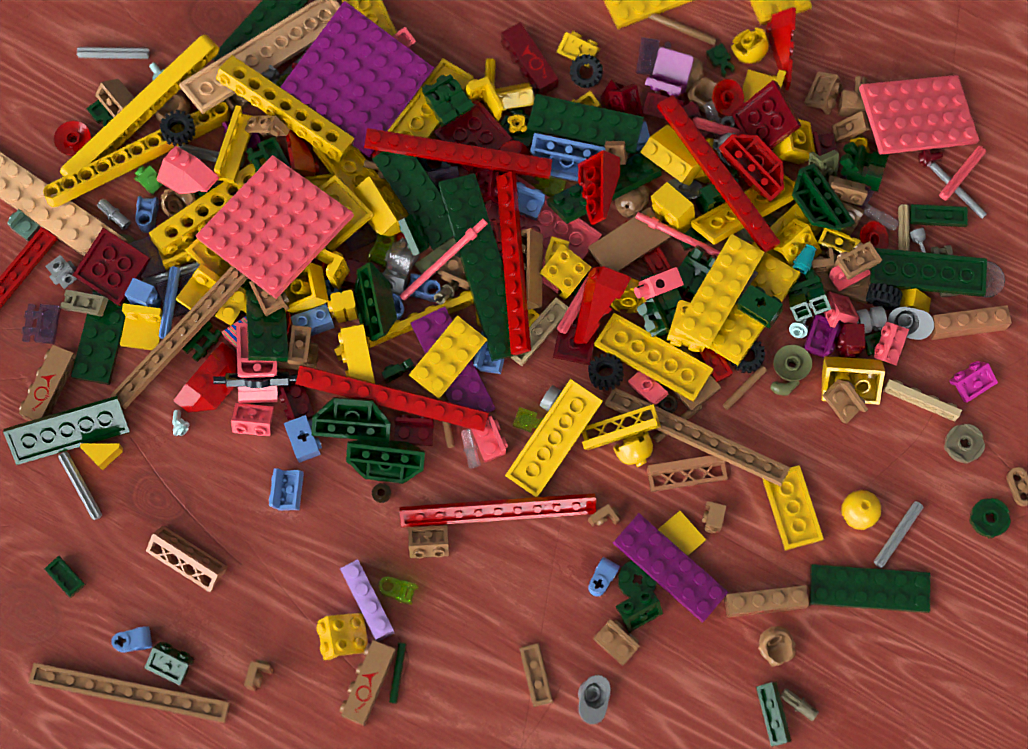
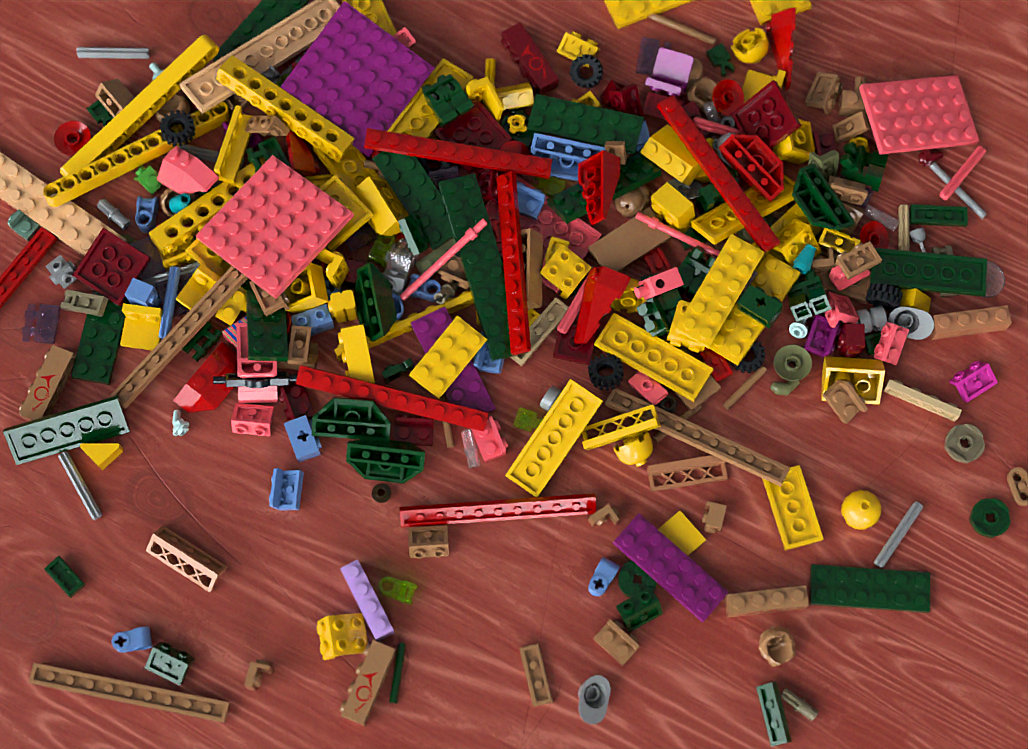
none -> teal cone [169,193,190,214]

